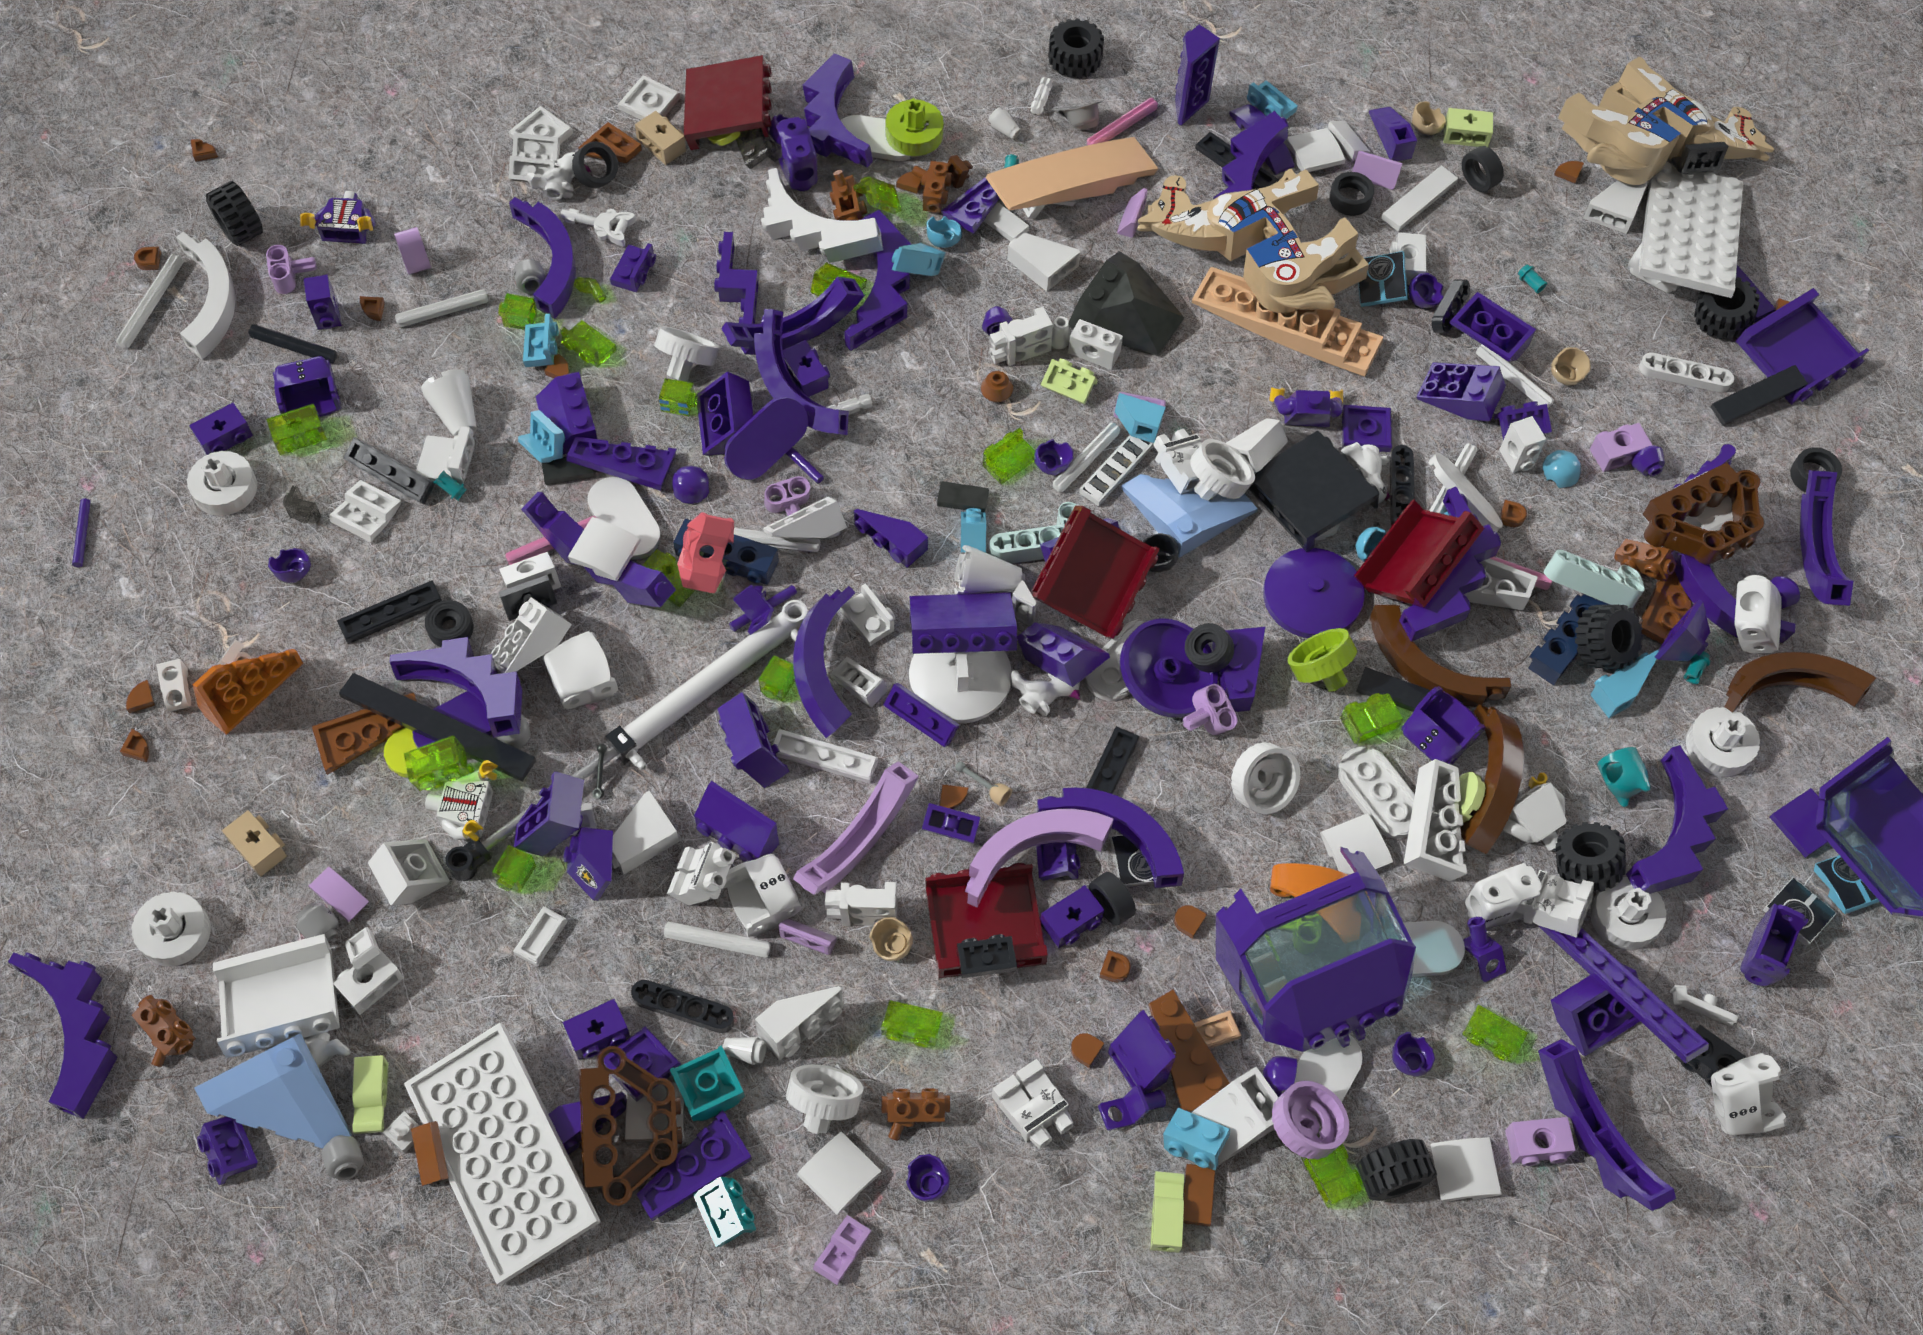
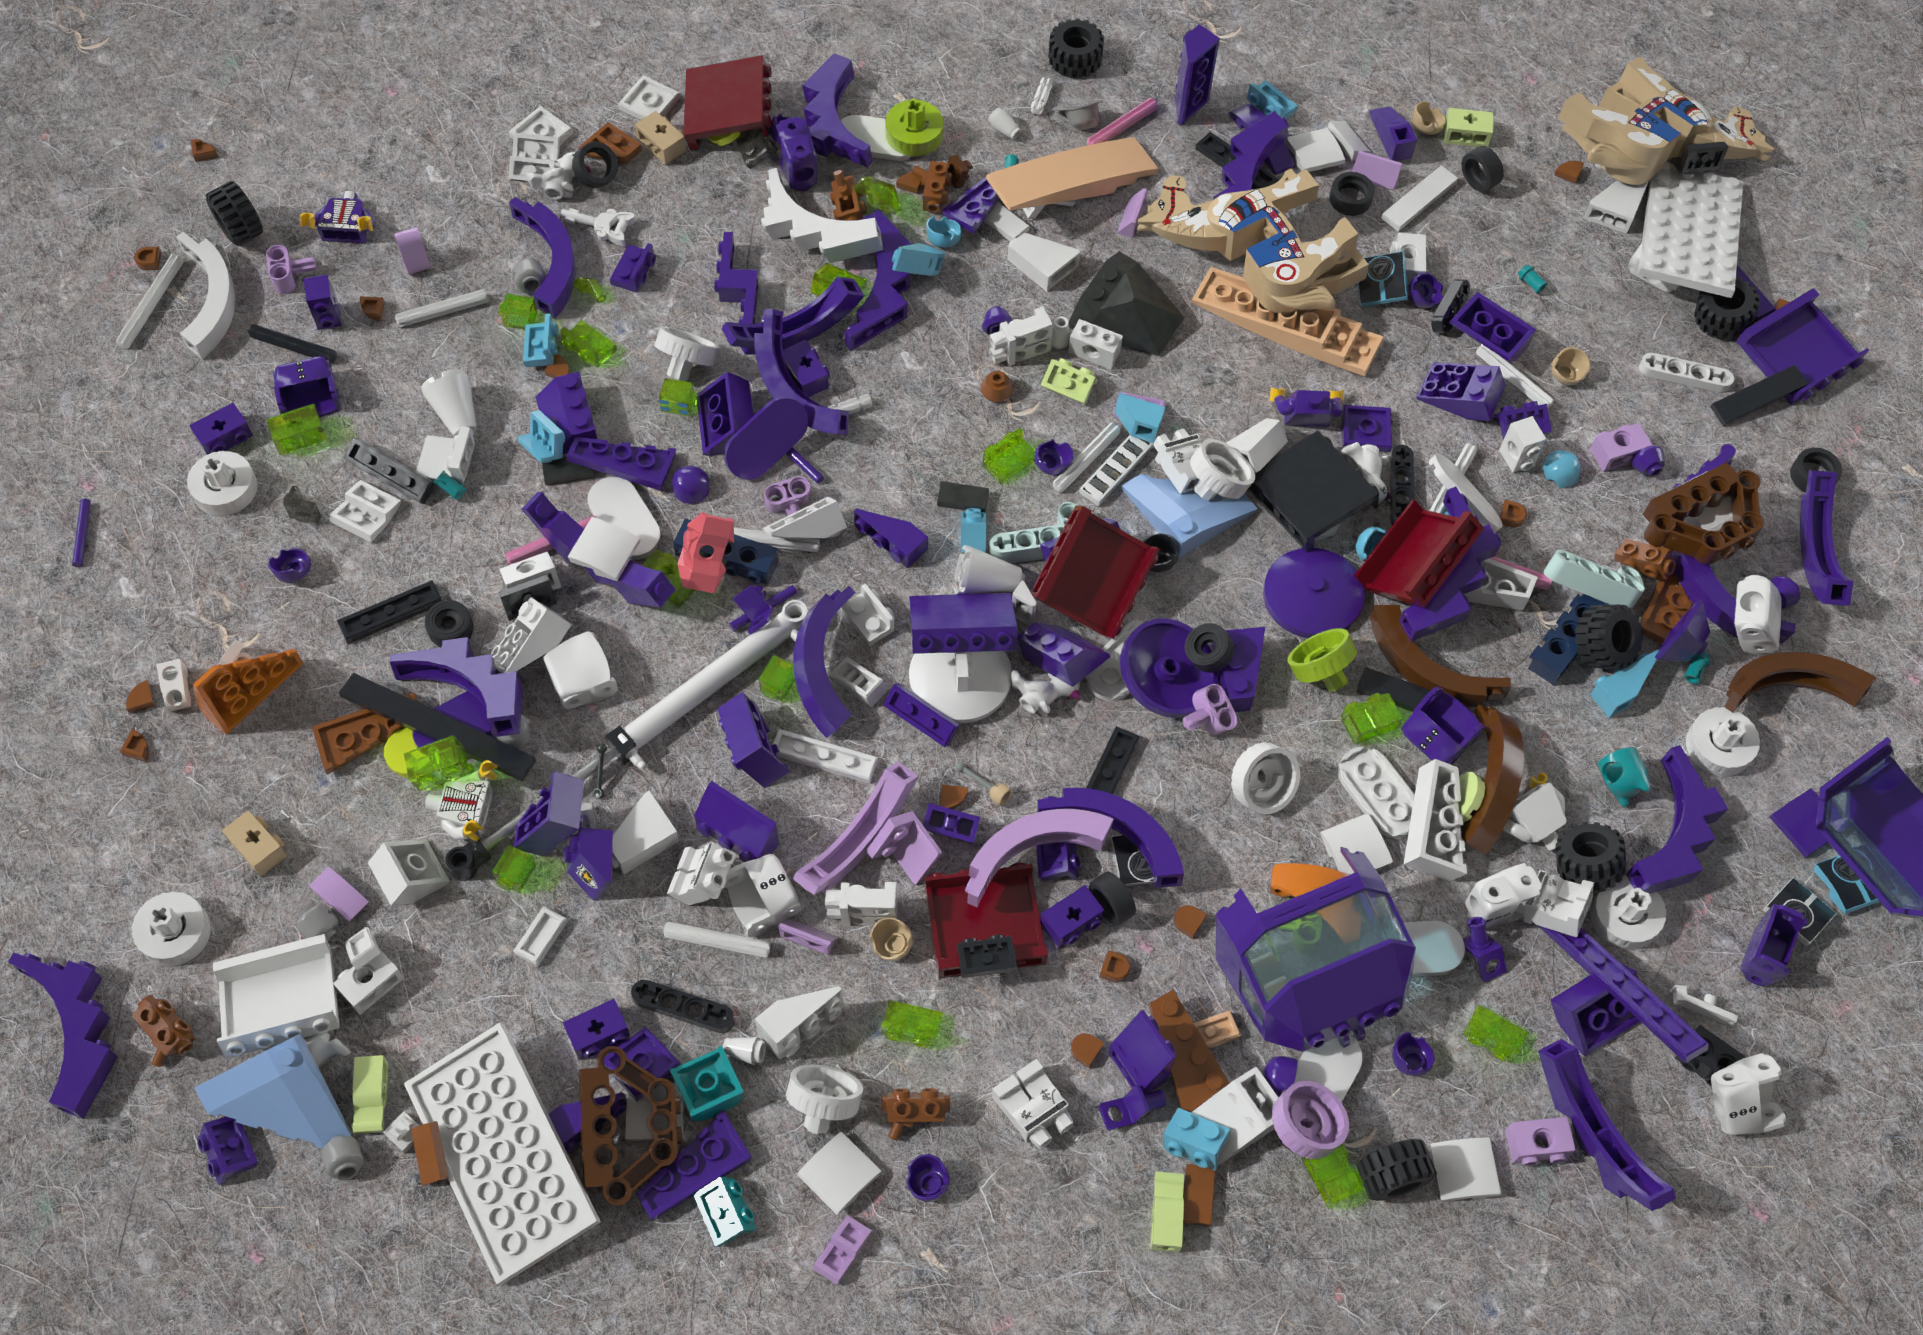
none -> lavender bracket [866,811,942,884]

